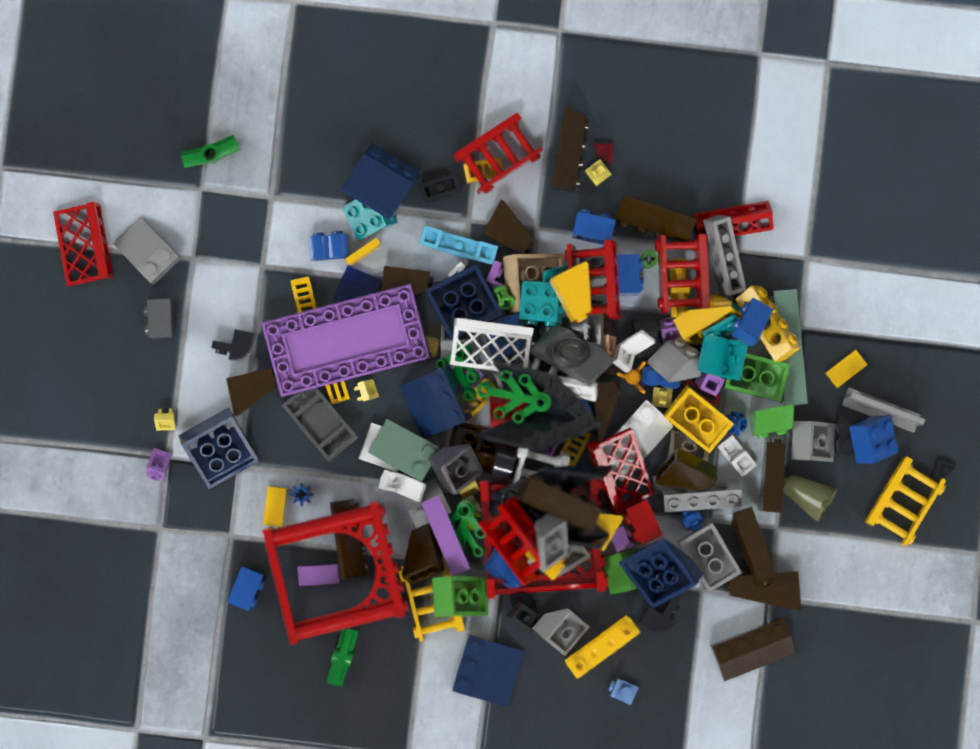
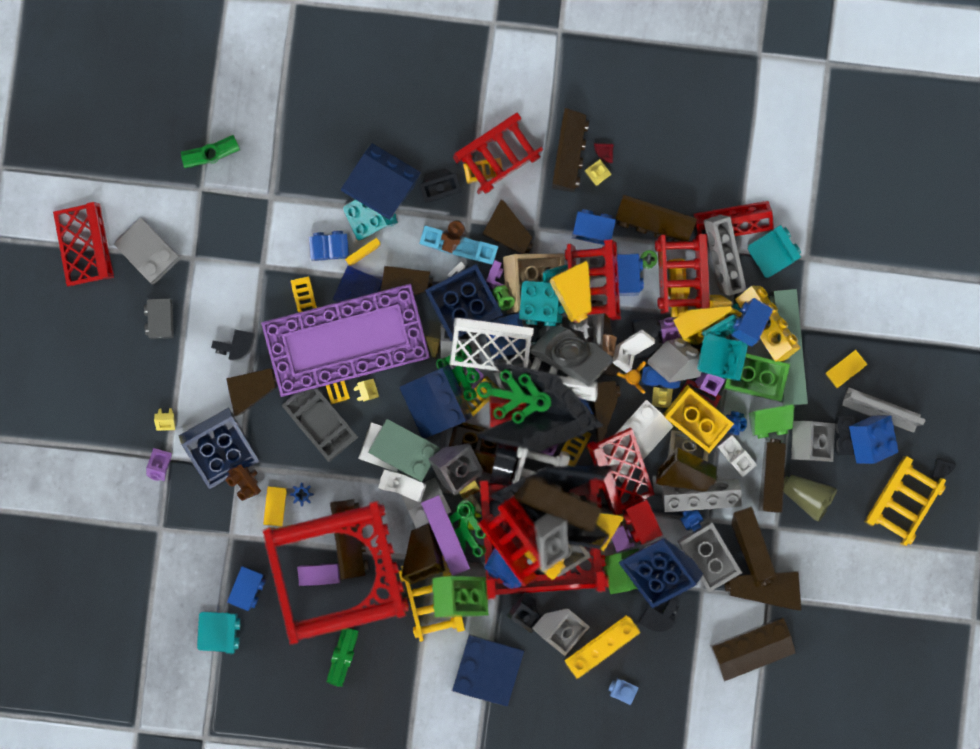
none -> teal bracket [197,612,241,653]
none -> reddish brown hips [225,464,261,501]
none -> reddish brown hips [441,220,466,253]
none -> teal bracket [747,225,801,278]

